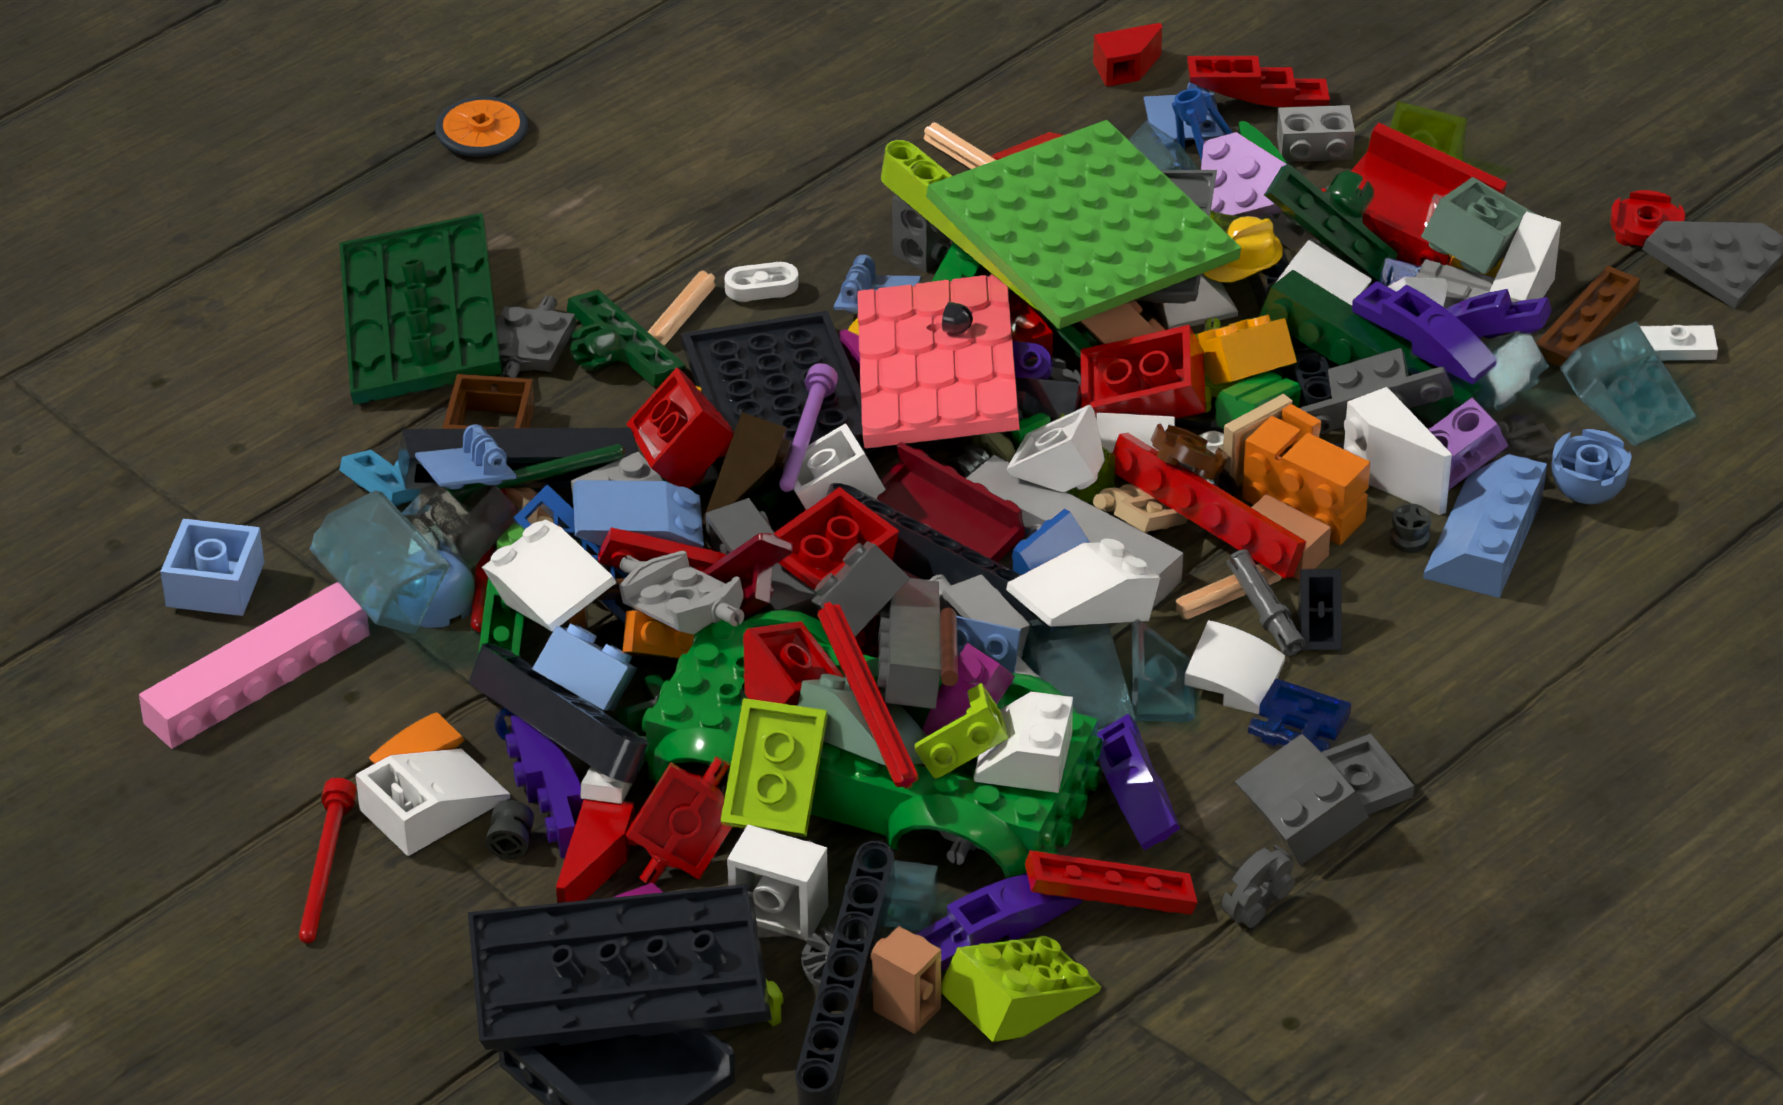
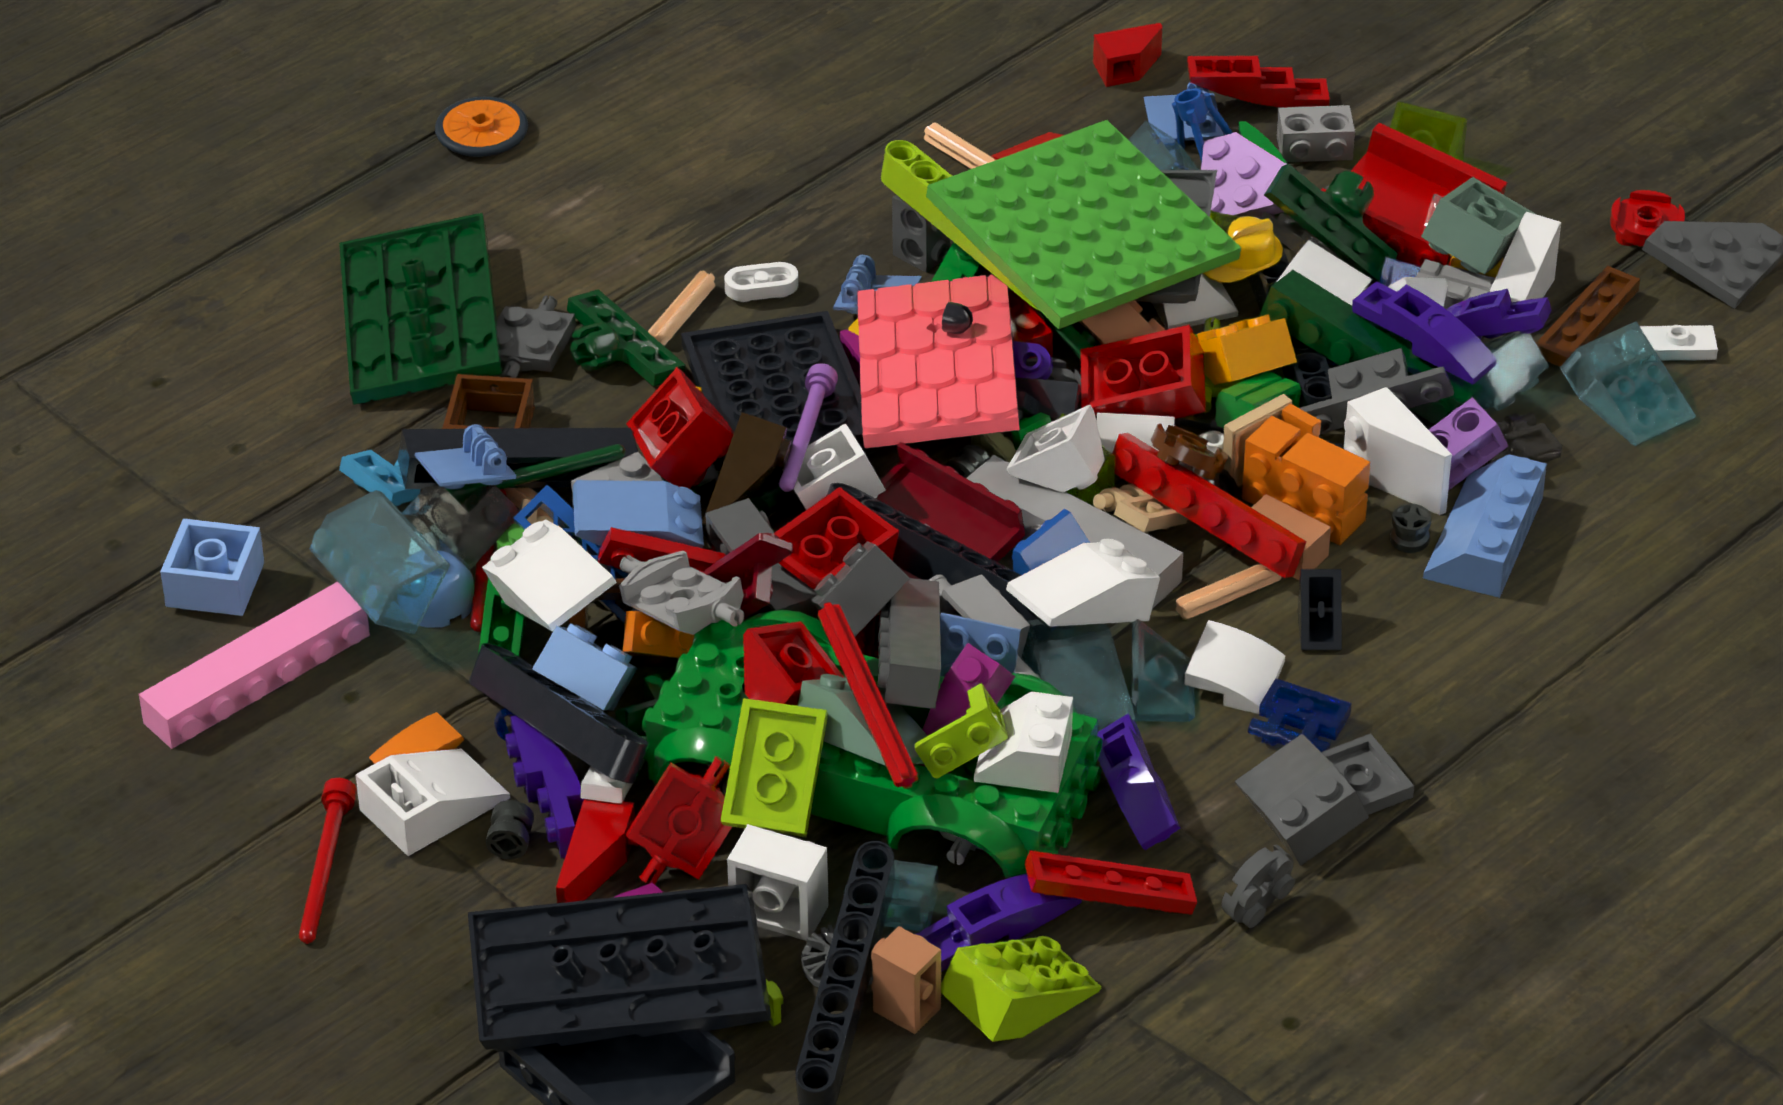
copper bar [940,608,958,686] -> none
dark grey pin [1226,549,1306,656] -> none
medium blue cylinder [1551,429,1632,504] -> none

